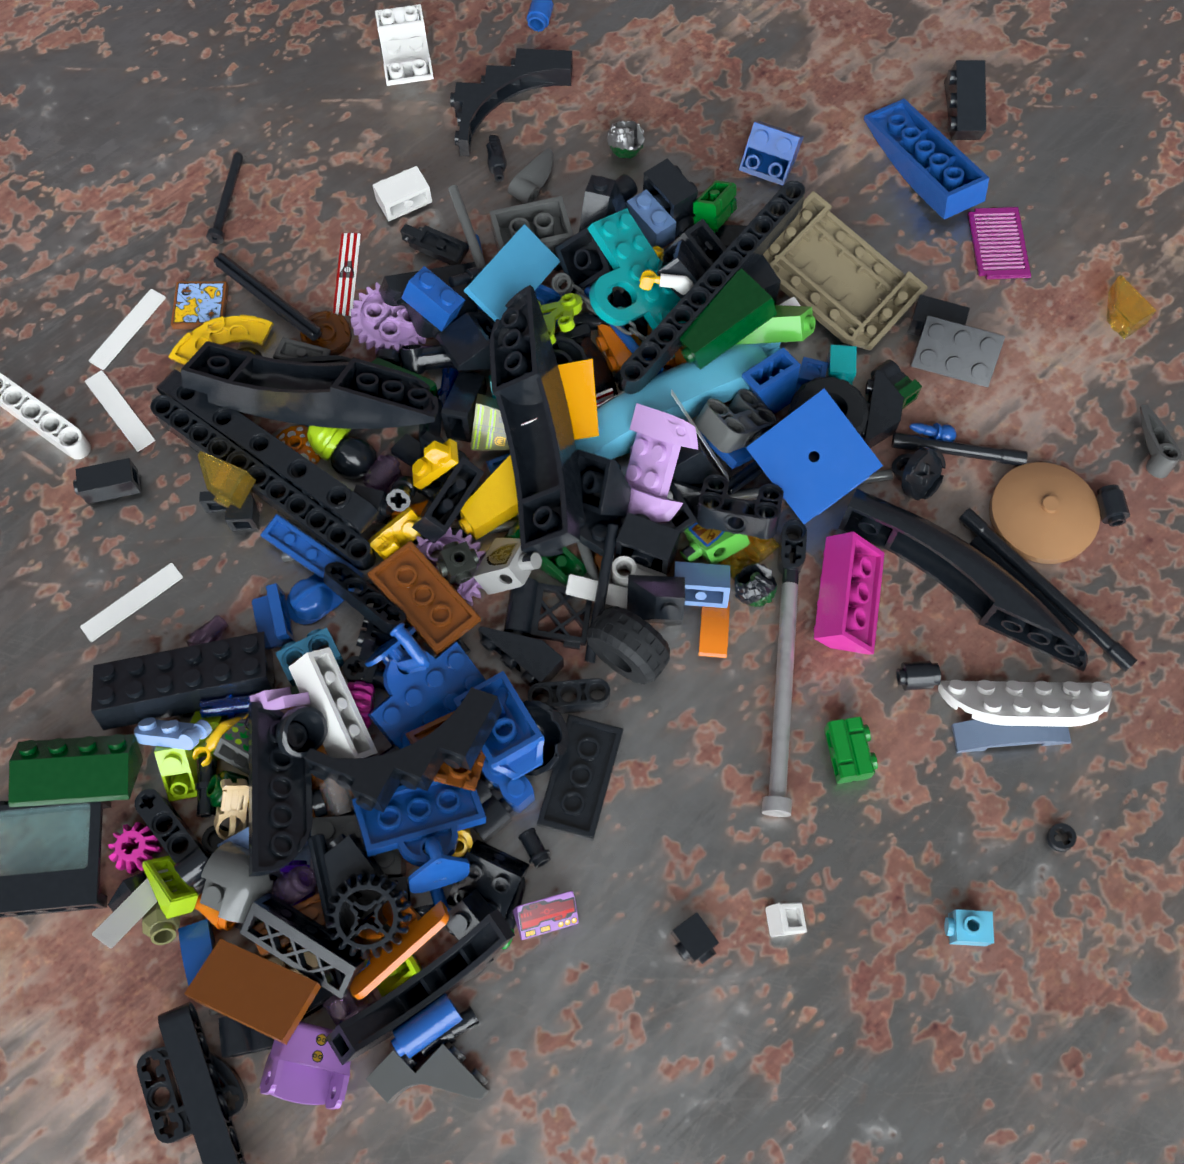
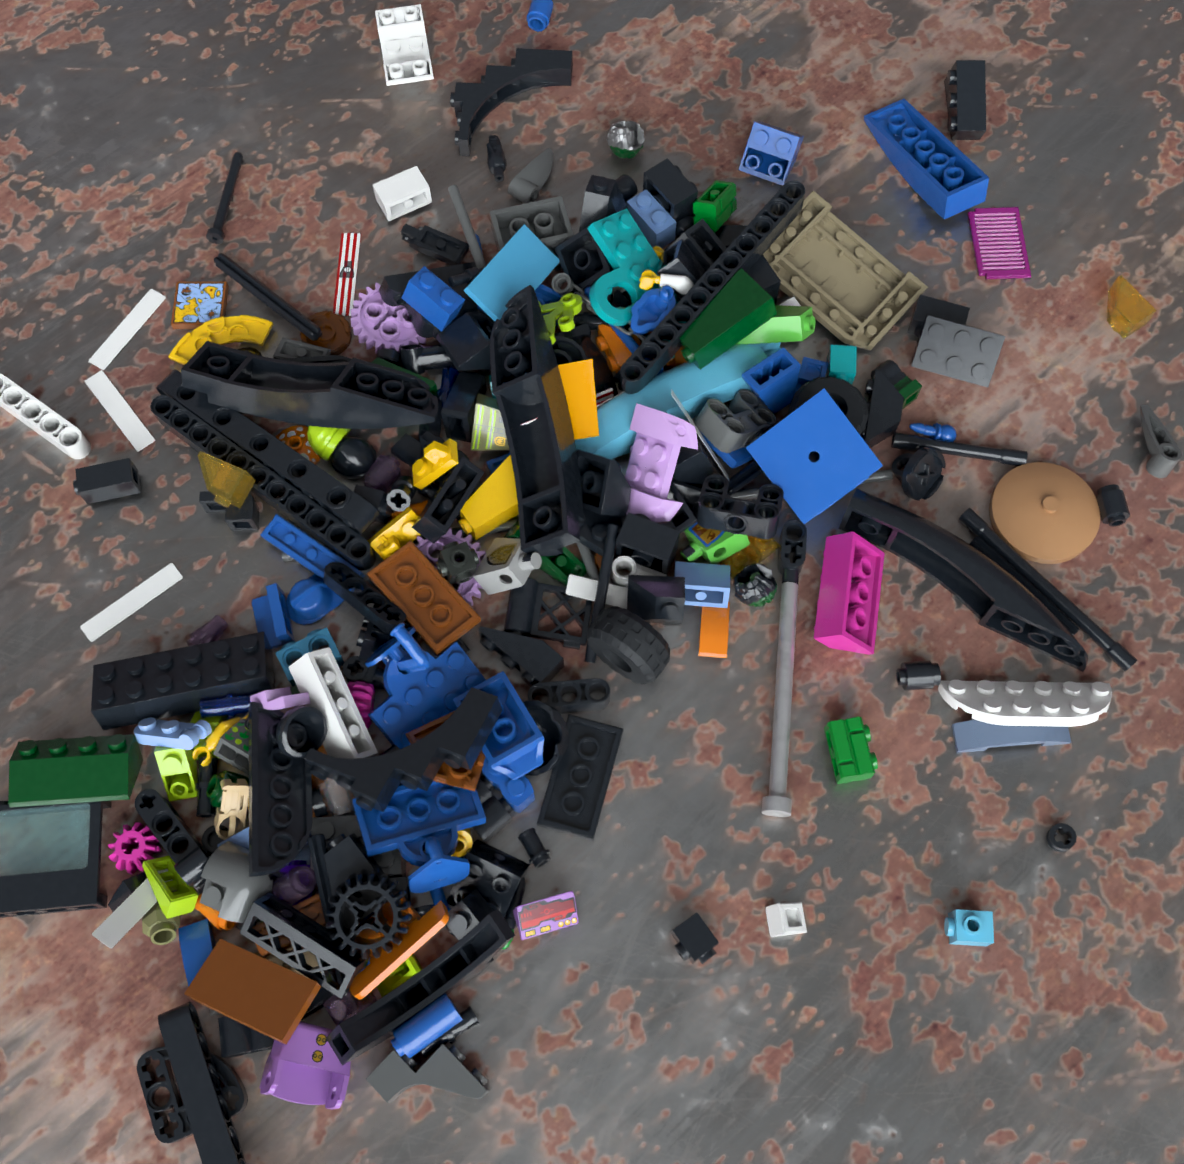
none -> blue arm [631,286,676,335]

